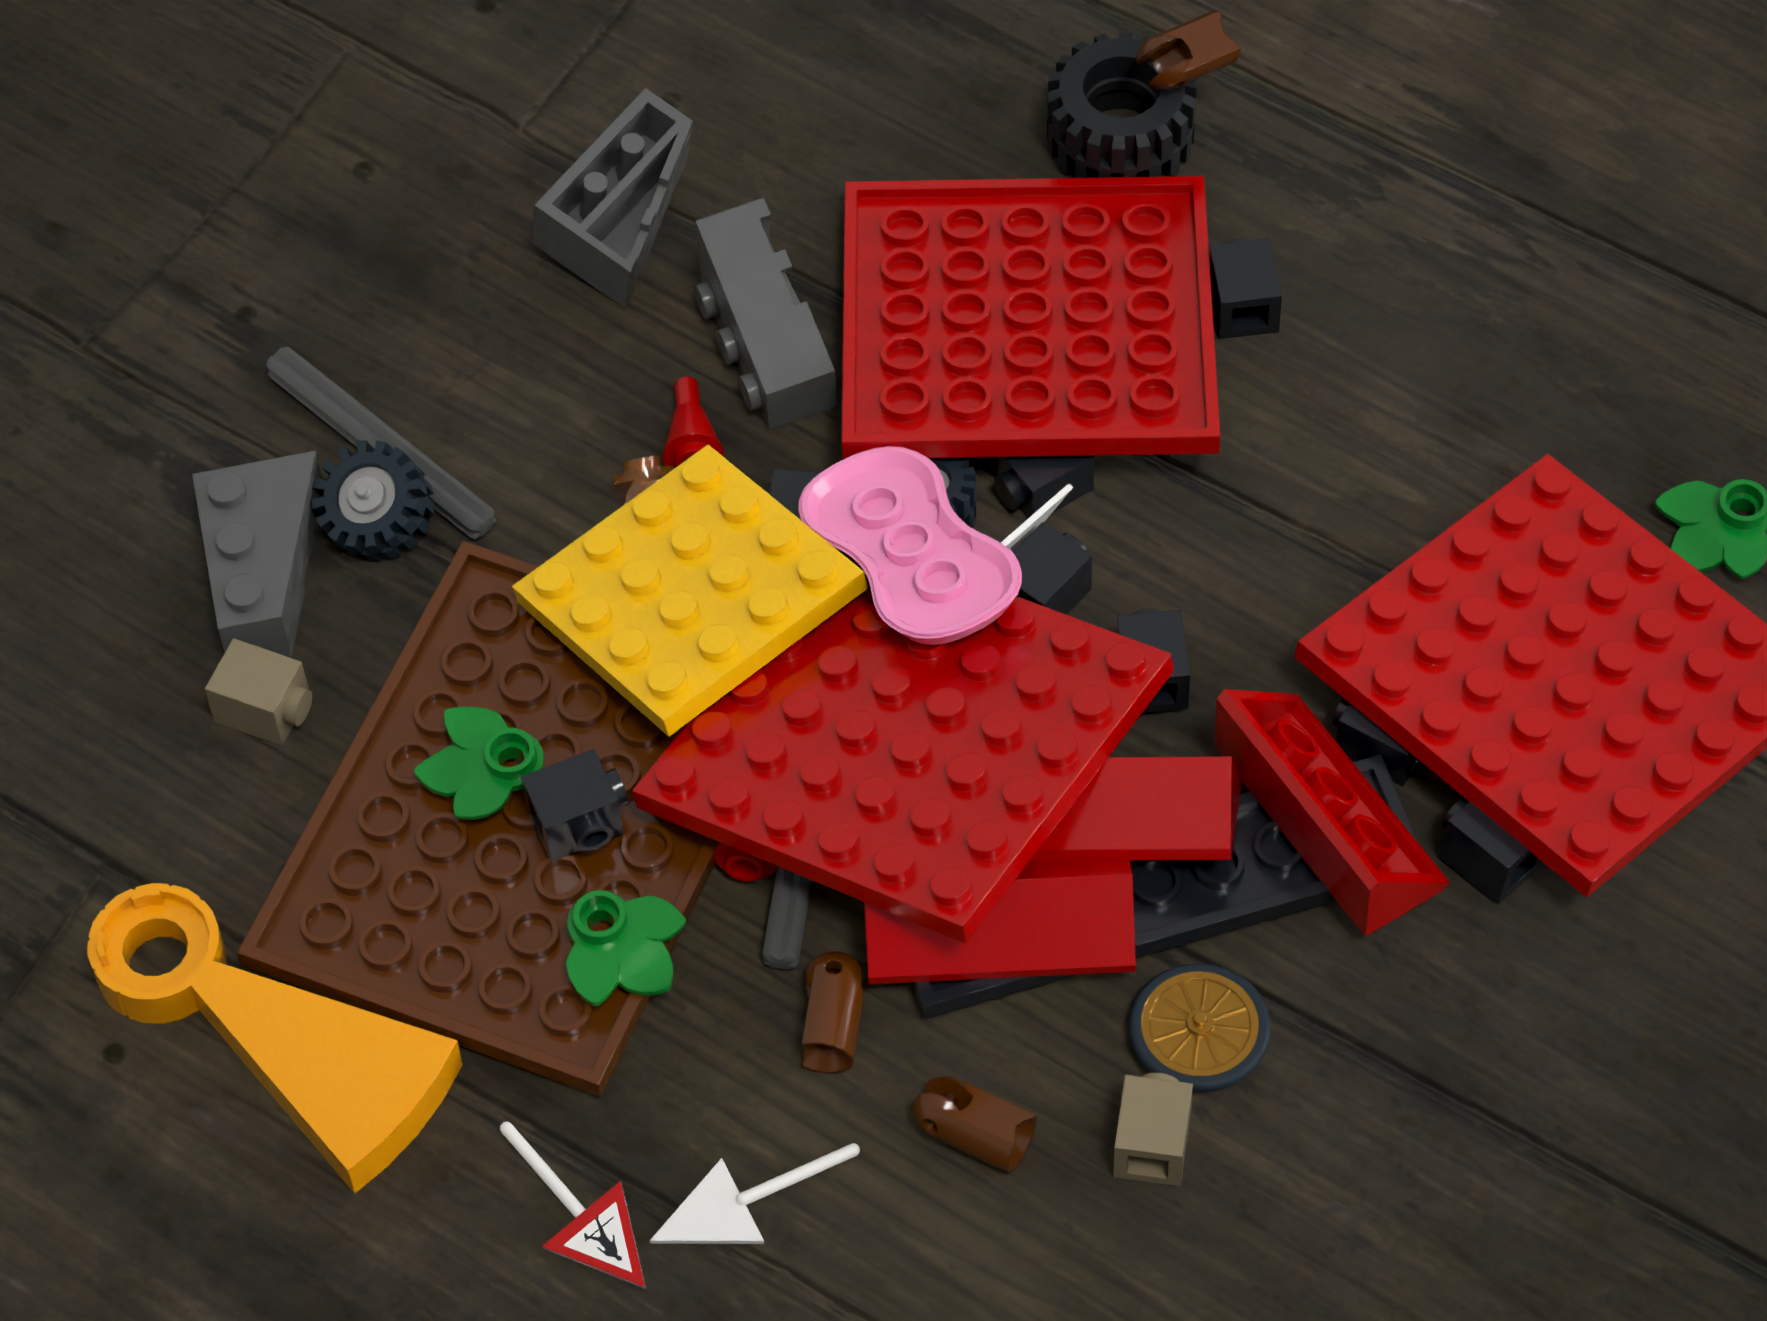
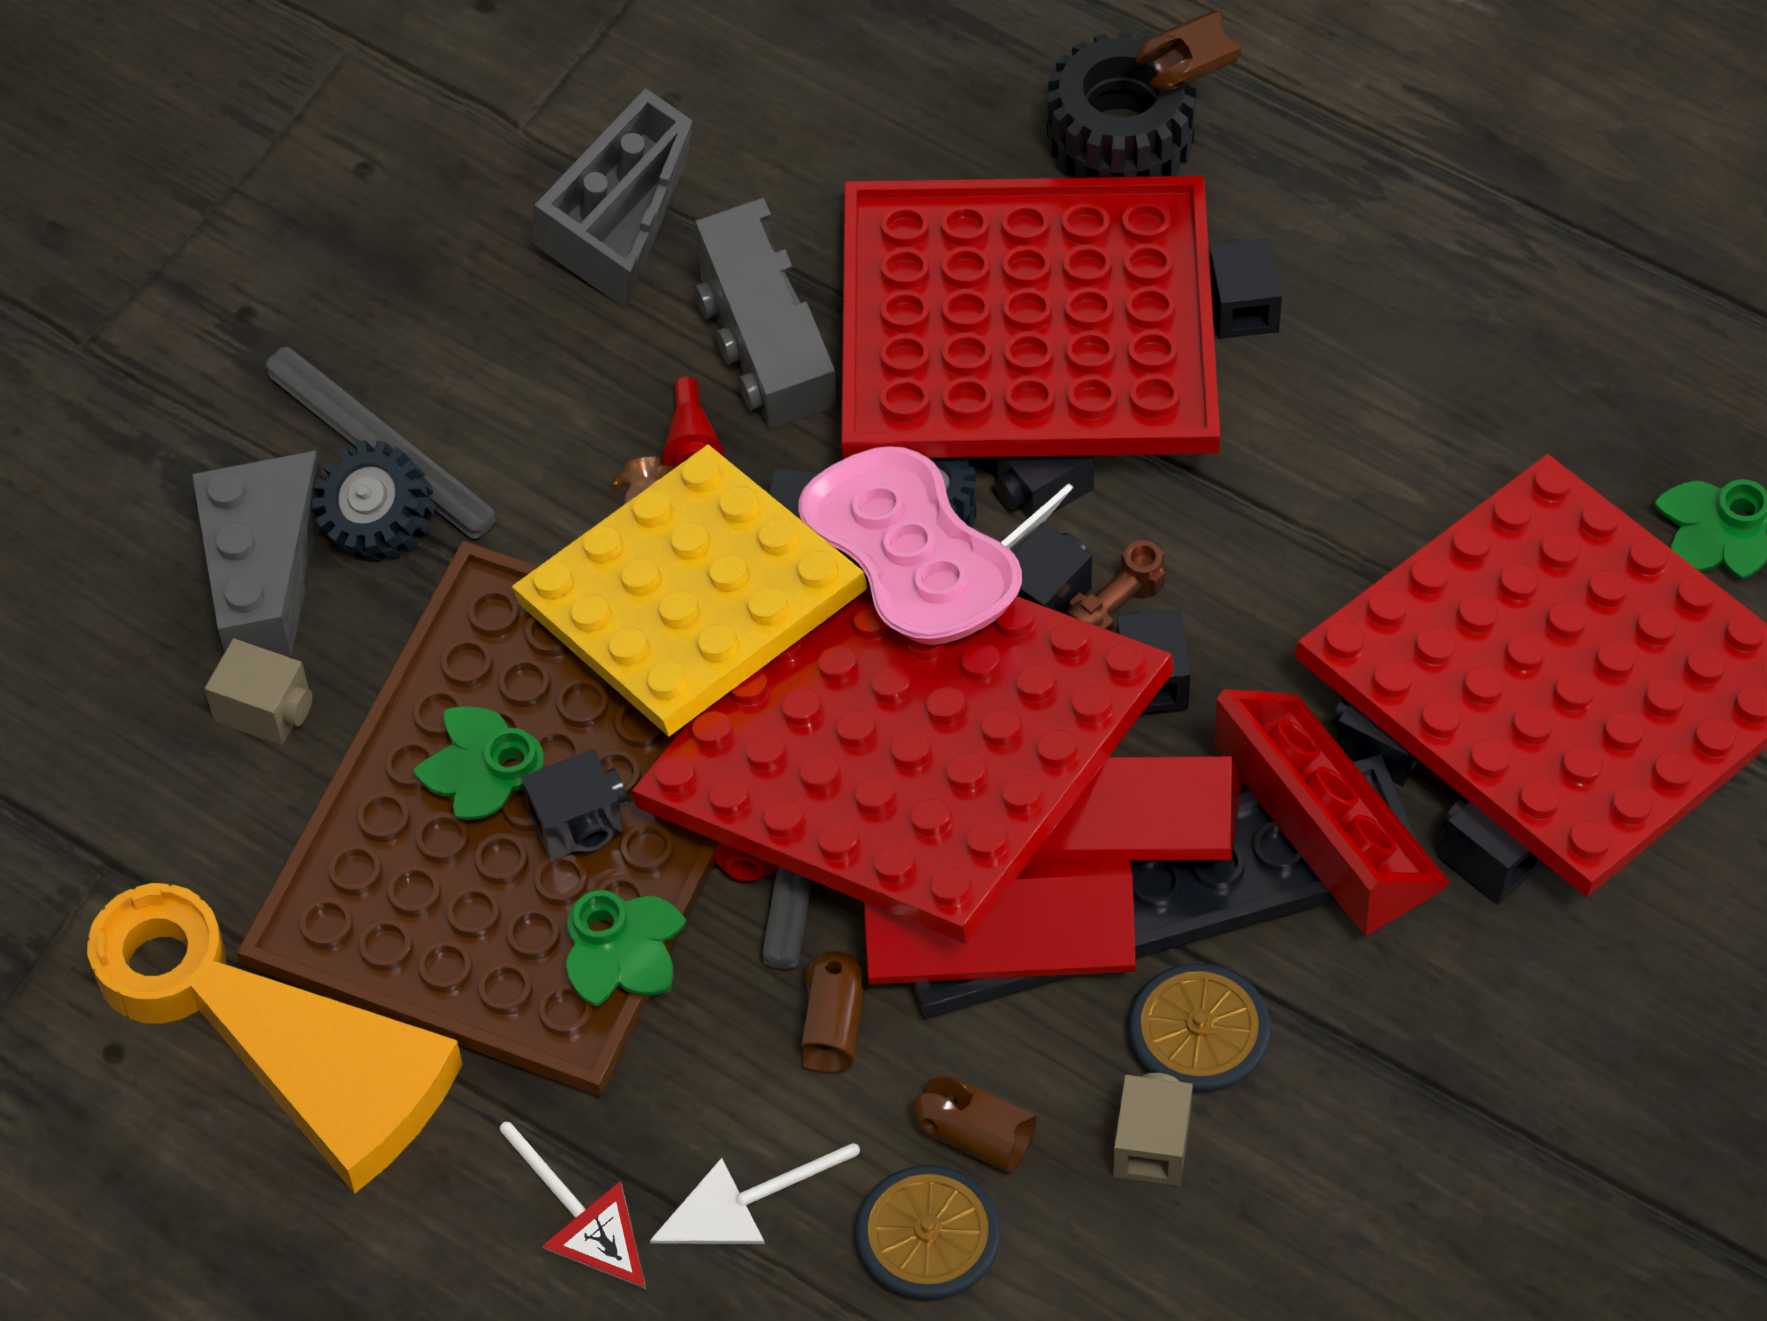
none -> pearl gold wheel [856,1165,1001,1300]
none -> copper bar [1064,540,1165,631]

